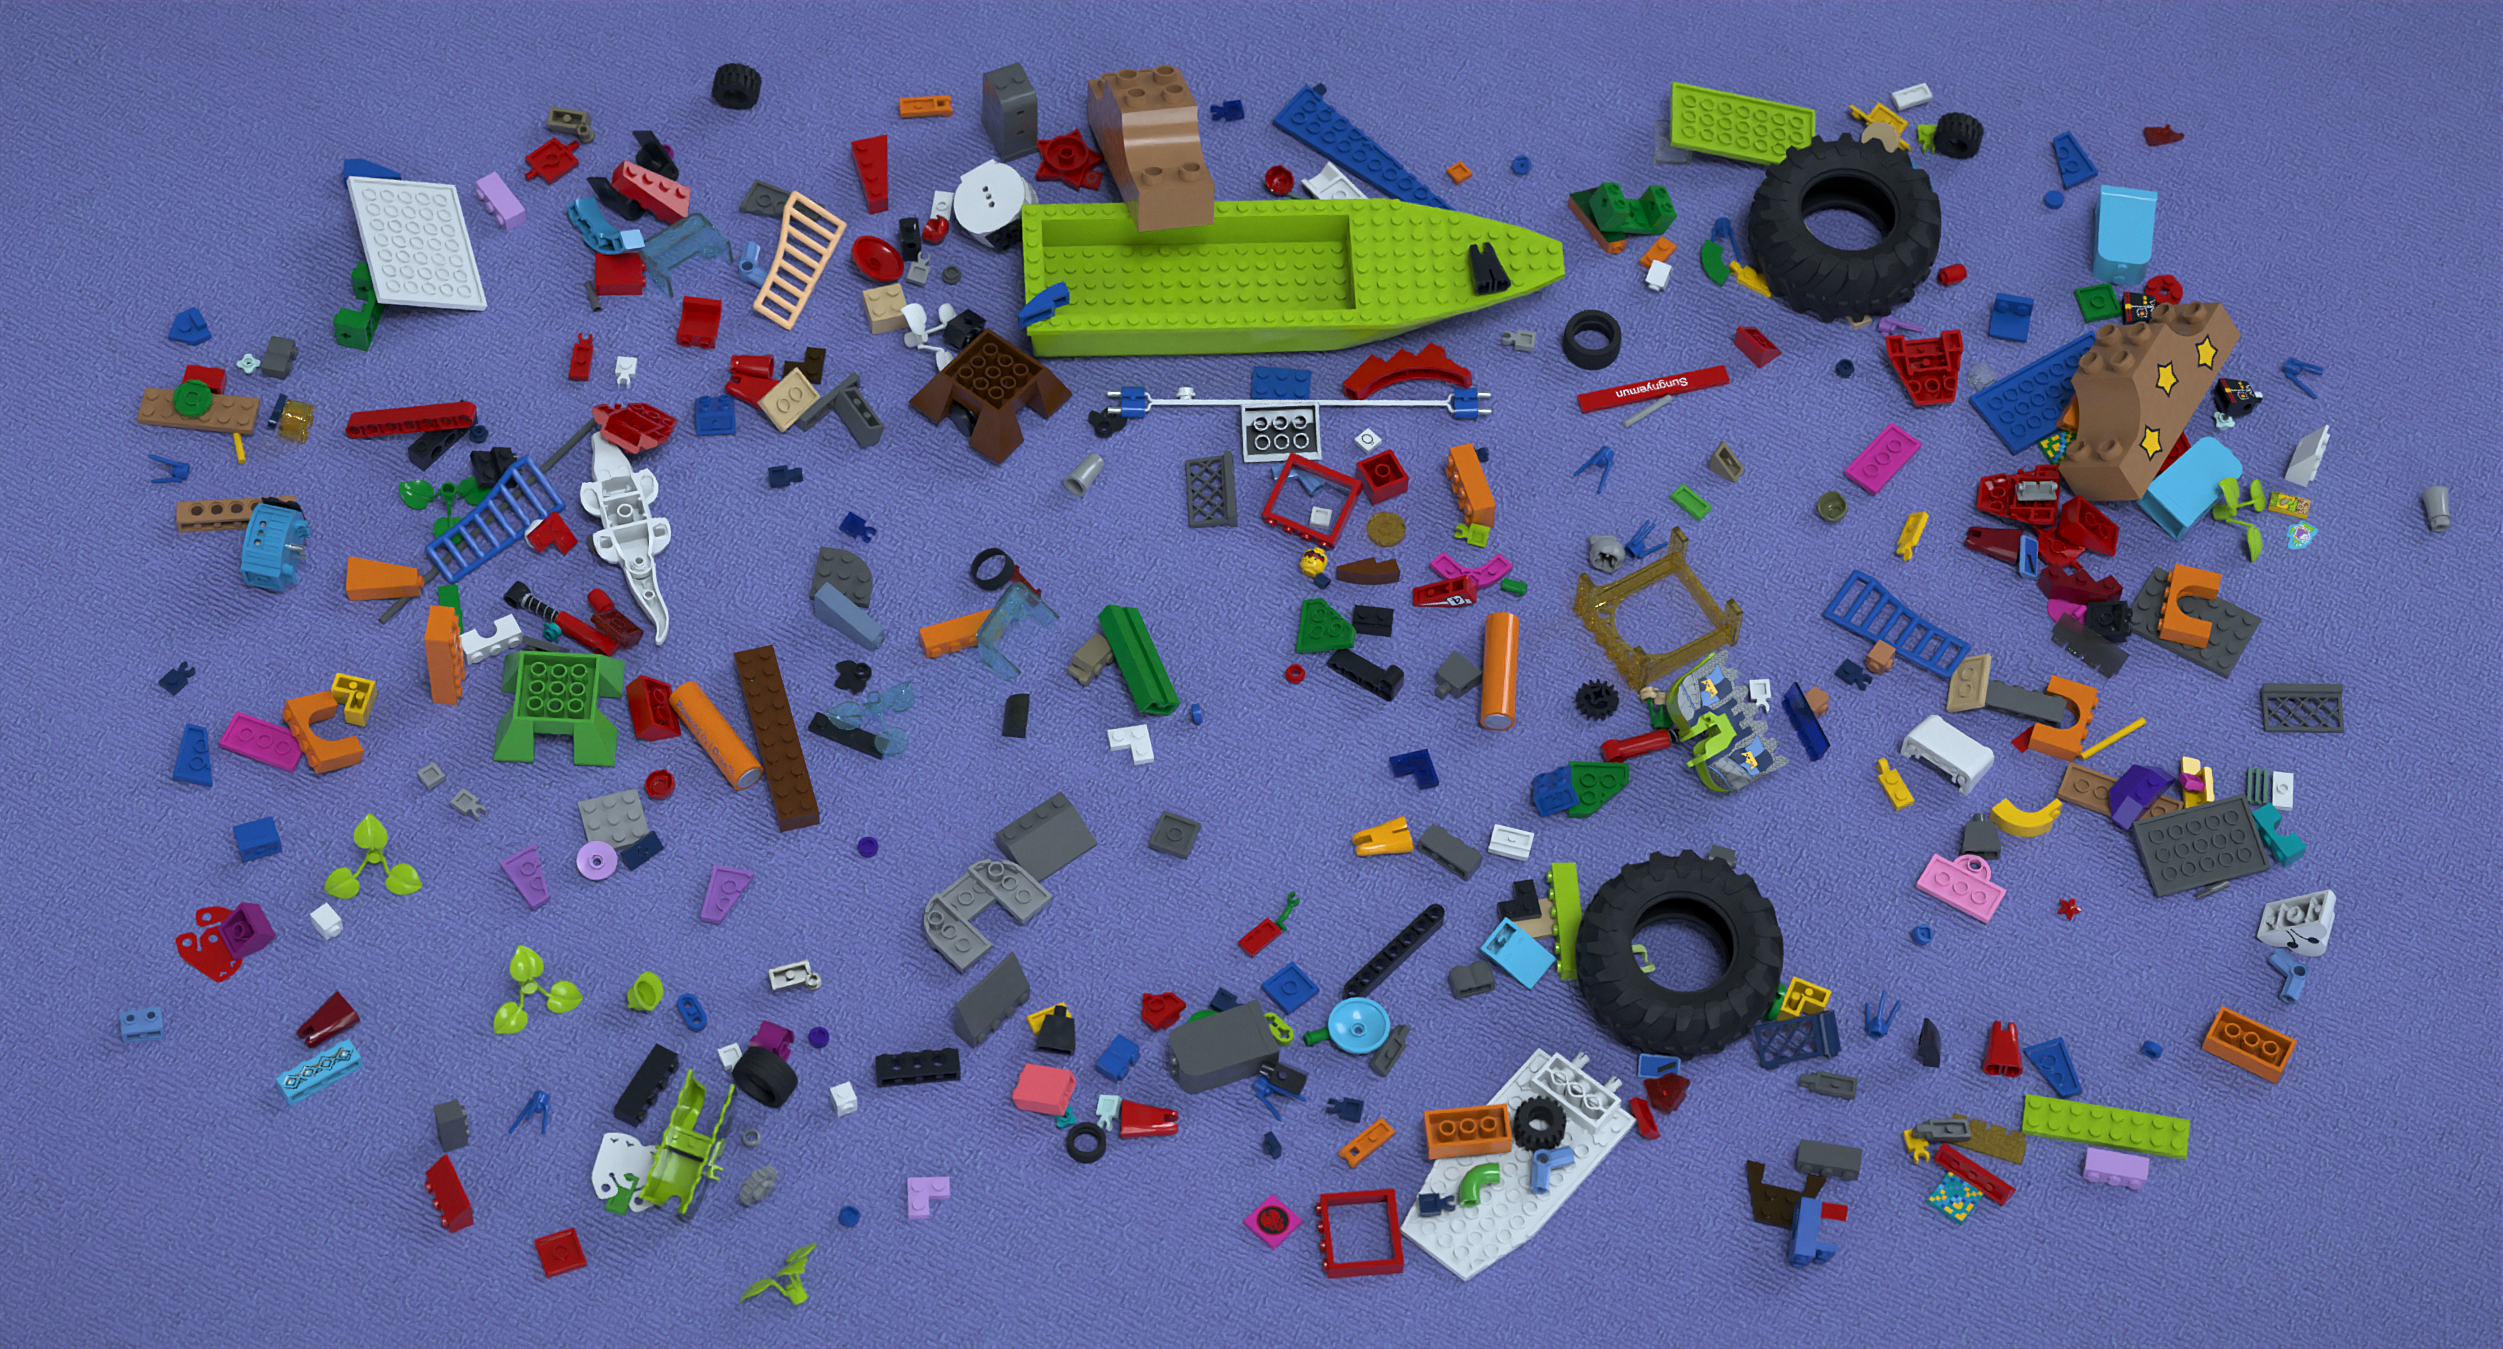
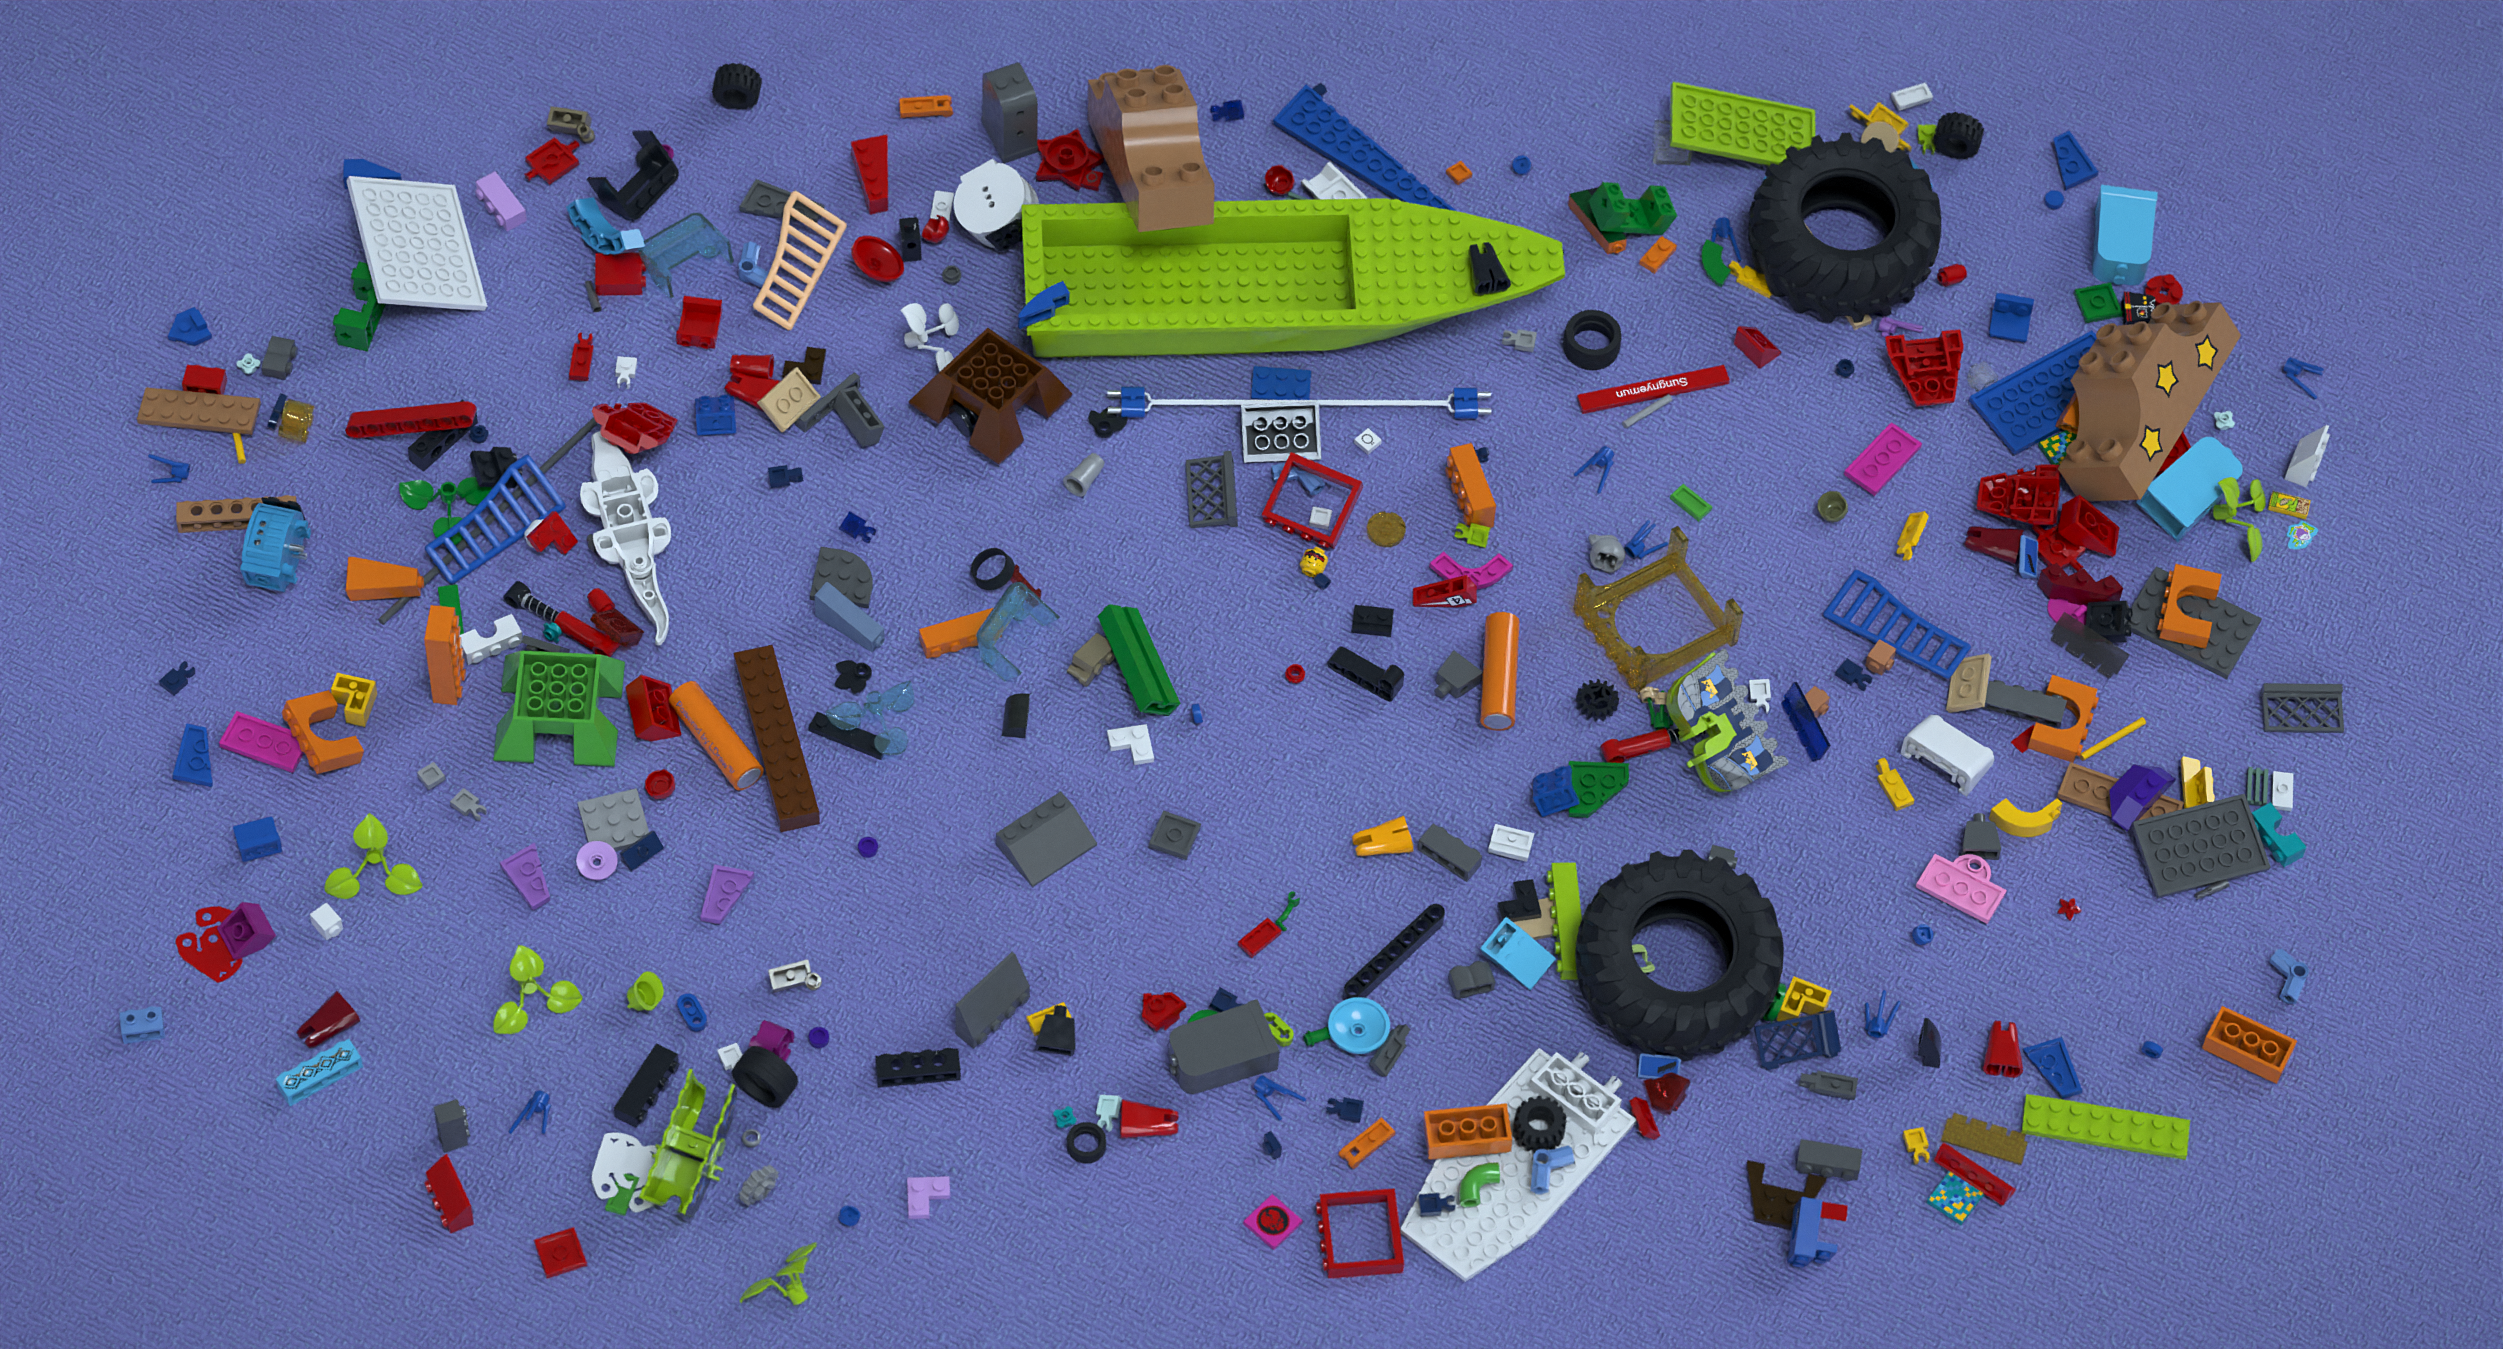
green tile [173,380,213,418] -> none
red wedge [611,160,691,230] -> none
white brick [830,1082,857,1117] -> none
tan brick [863,283,910,335] -> none
light grey plate [906,252,930,287] -> none
light grey plate [924,859,1053,973] -> none
black brick [942,308,987,349] -> none
coral brick [1012,1063,1077,1116] -> none
blue brick [1095,1034,1141,1083] -> none
white plate [1176,387,1196,400] -> none
black torso [1260,1061,1309,1095] -> none
blue plate [1261,961,1319,1016] -> none
green plate [1296,598,1356,654] -> none
reddish brown slope [1336,557,1400,585] -> none
red arch [1343,342,1472,400] -> none
red brick [1355,449,1409,505] -> none
clear blue plate [1389,749,1439,790] -> none
green pin [1501,577,1528,596] -> none
white brick [1645,260,1673,291] -> none
dark tan slope [1709,441,1745,483] -> none
dark grey hinge [1912,1119,1971,1141] -> none
light grey hinge [2015,481,2057,501] -> none
lavender brick [2082,1147,2150,1190] -> none
clear red slope [2143,124,2184,147] -> none
dark pink plate [2178,772,2205,791] -> none
black torso [2213,378,2263,417] -> none
white brick [2257,889,2336,957] -> none
light grey plant [2421,486,2450,532] -> none

